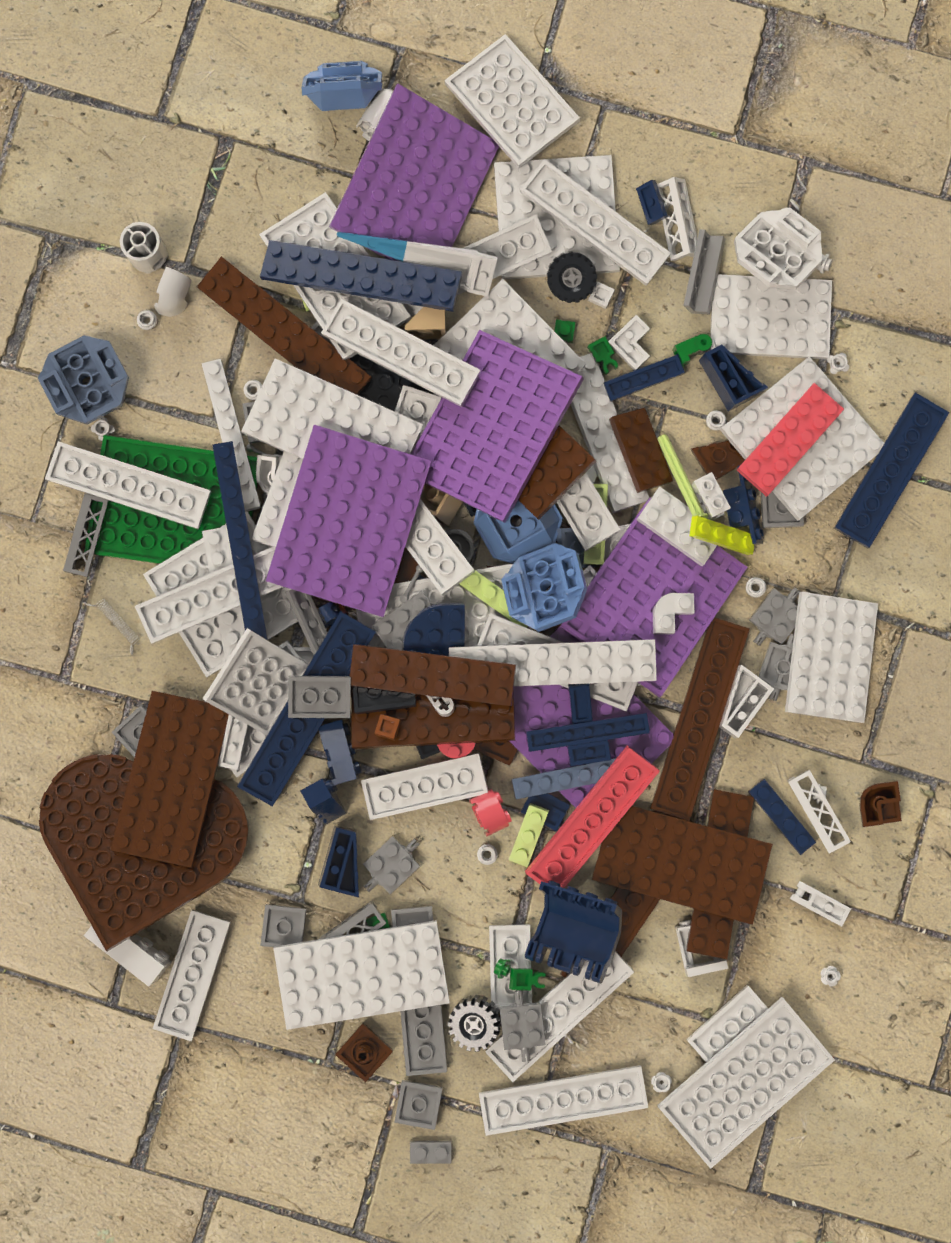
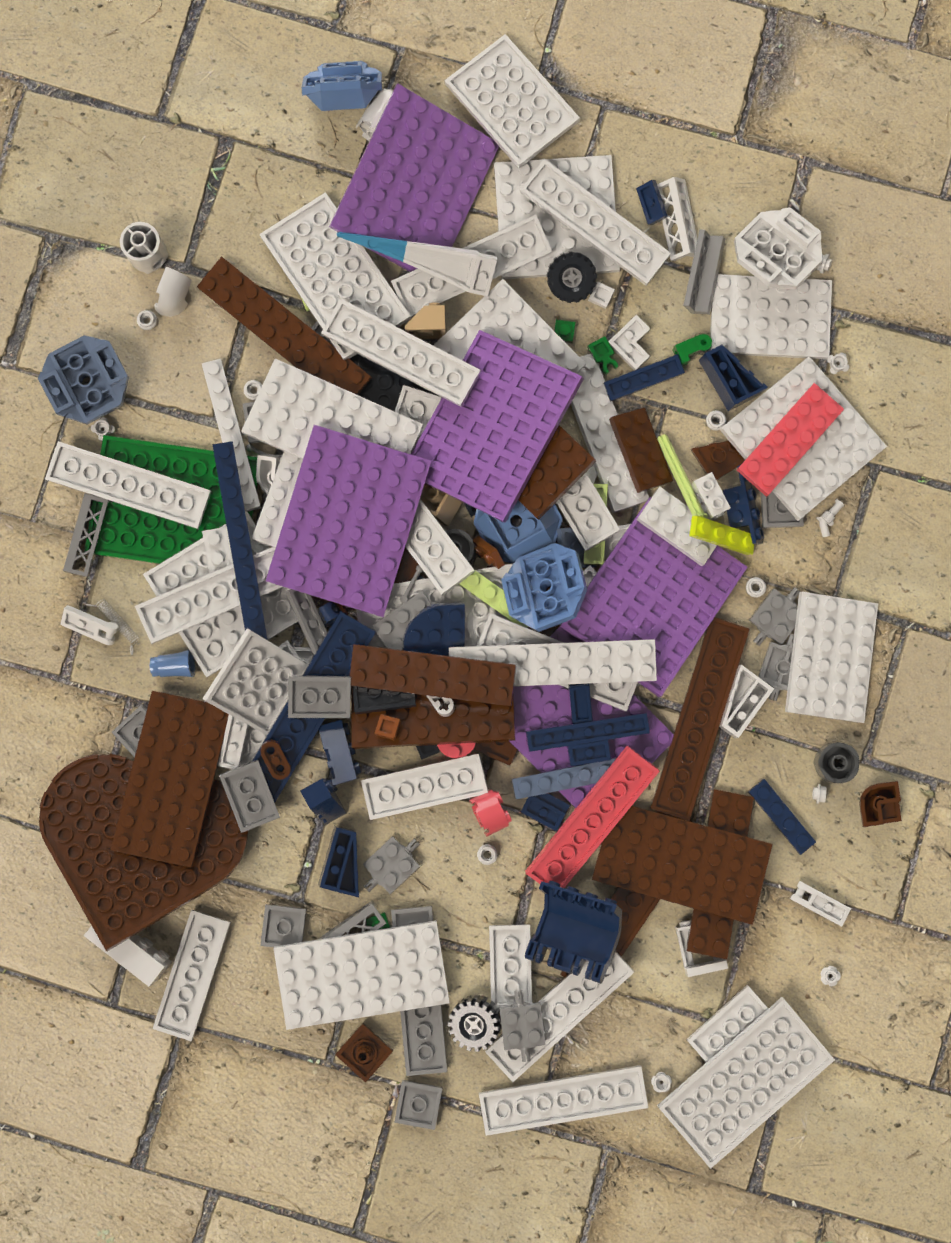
dark blue plate [260,240,462,312] -> none
light grey plate [410,1141,451,1164] -> none
green plate [494,958,511,979] -> none
yellowish green plate [509,803,549,867] -> none
green plate [509,968,546,991] -> none
white plate [653,593,694,634] -> none
white fence [787,770,851,854] -> none
dark blue plate [834,392,950,549] -> none
none -> white plate [60,605,118,645]
none -> medium blue plant [149,650,196,677]
none -> light grey plate [219,760,280,833]
none -> reddish brown plate [260,740,290,780]
none -> dark orange plate [472,536,505,569]
none -> dark grey brick [813,742,860,783]
none -> white piece [816,499,844,537]

